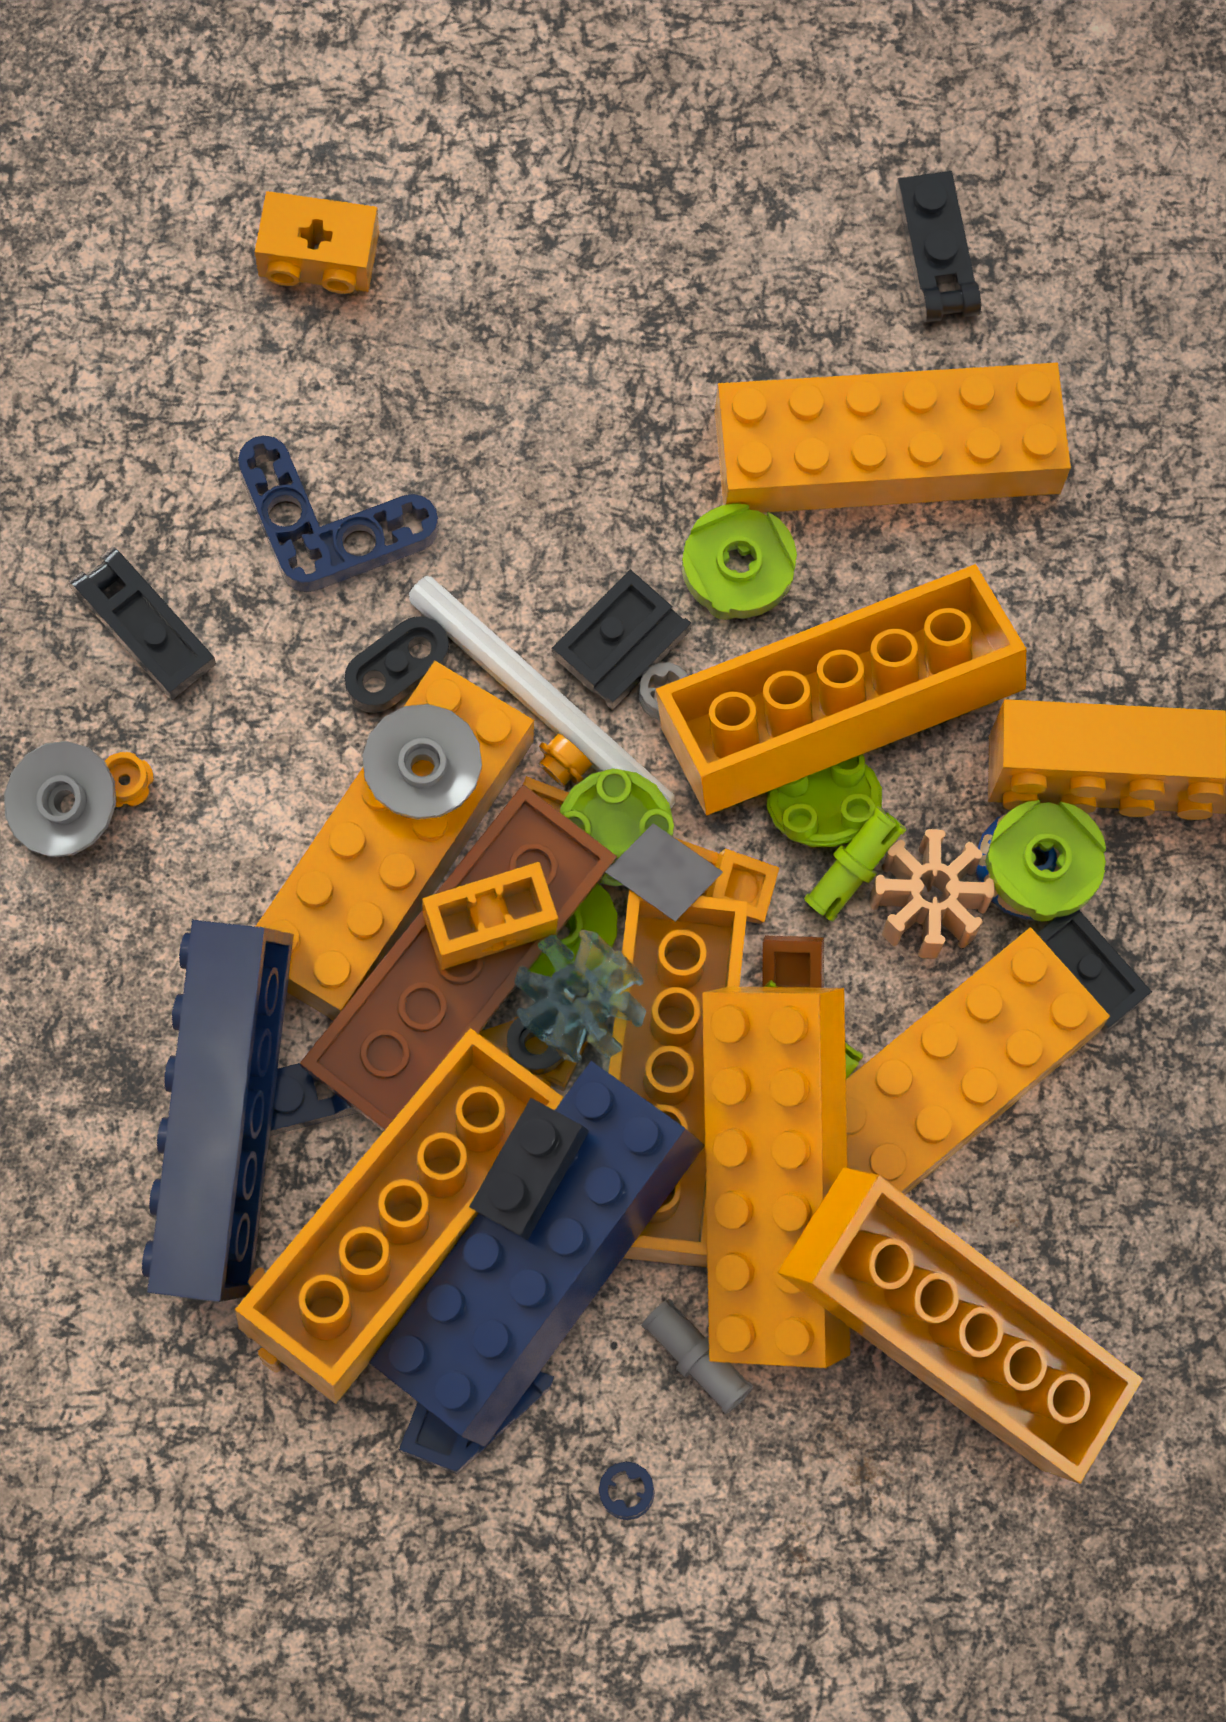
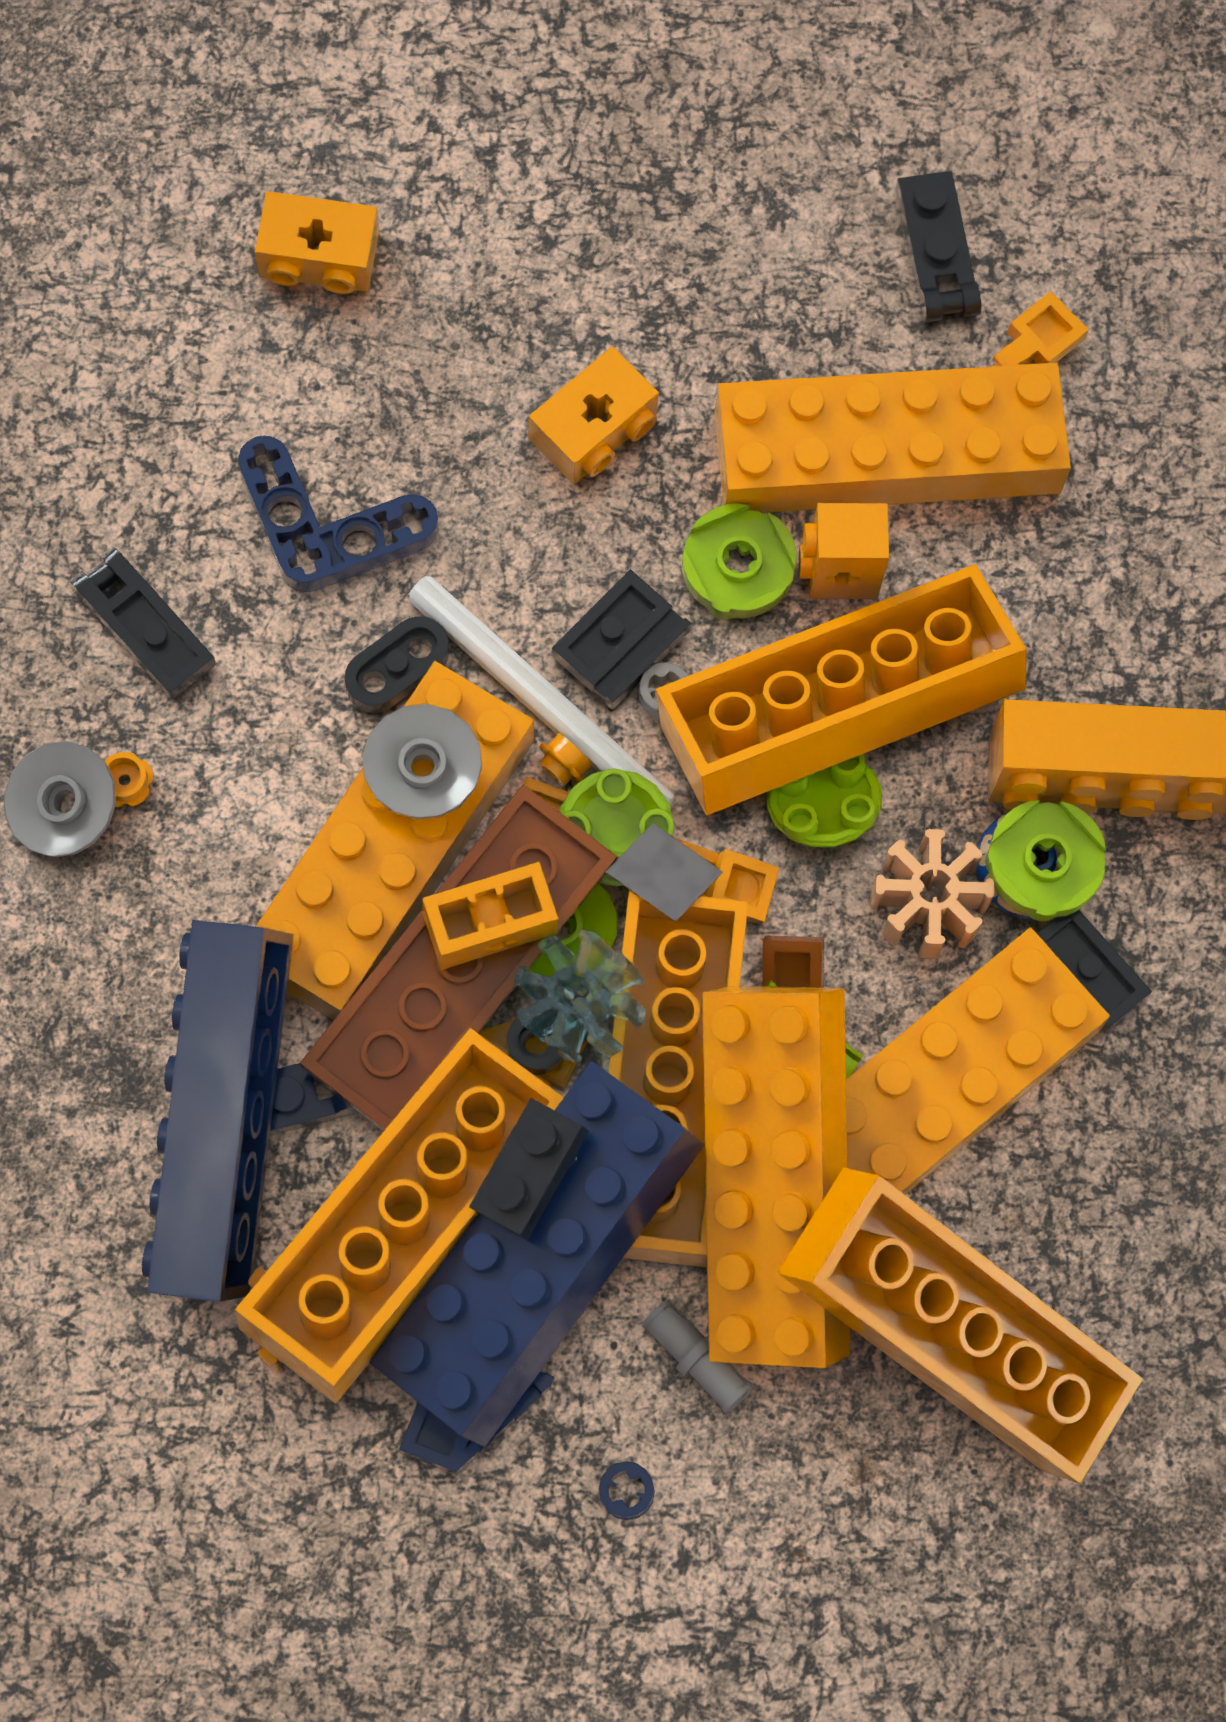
lime pin [804,806,907,922] -> none
none -> light orange brick [528,346,659,485]
none -> light orange brick [798,503,889,599]
none -> light orange plate [993,291,1089,366]

